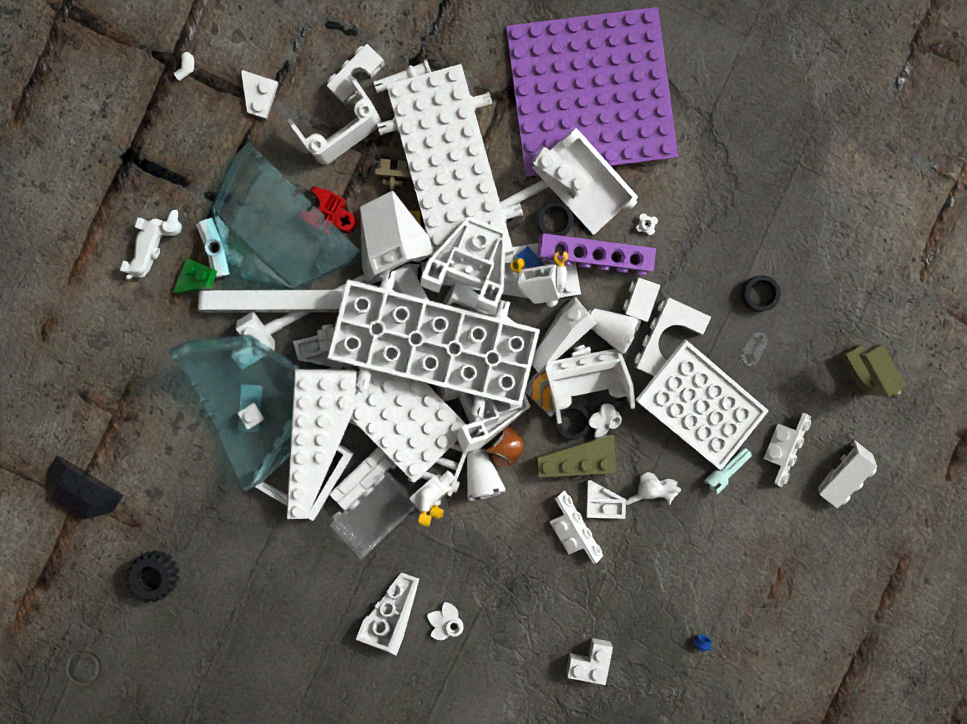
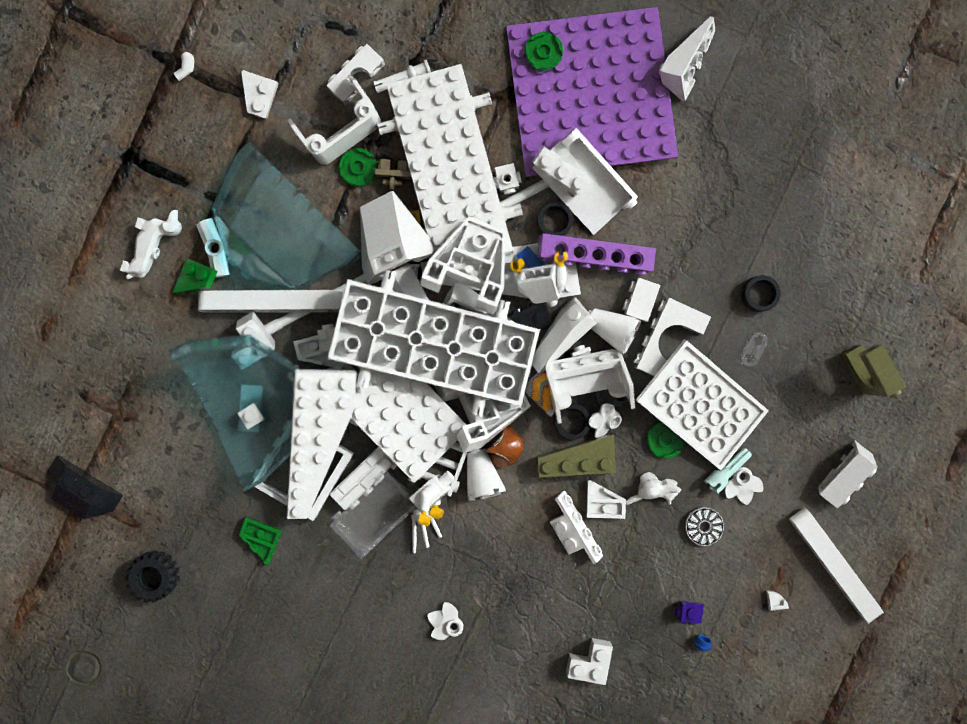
red piece [298,186,357,235] -> none
white wedge [356,573,419,656] -> none
white plate [636,213,658,235] -> none
white bracket [764,413,811,487] -> none
none -> green wing [239,516,283,565]
none -> green tile [339,148,378,187]
none -> white plant [411,509,442,553]
none -> white brick [493,163,522,195]
none -> black bracket [509,302,553,329]
none -> green tile [525,32,563,71]
none -> green tile [646,421,685,459]
none -> white wedge [659,16,715,101]
none -> dark purple bracket [675,600,704,624]
none -> tile [685,507,724,546]
none -> white plate [725,467,763,505]
none -> white tile [766,590,789,611]
none -> white beam [789,507,883,624]

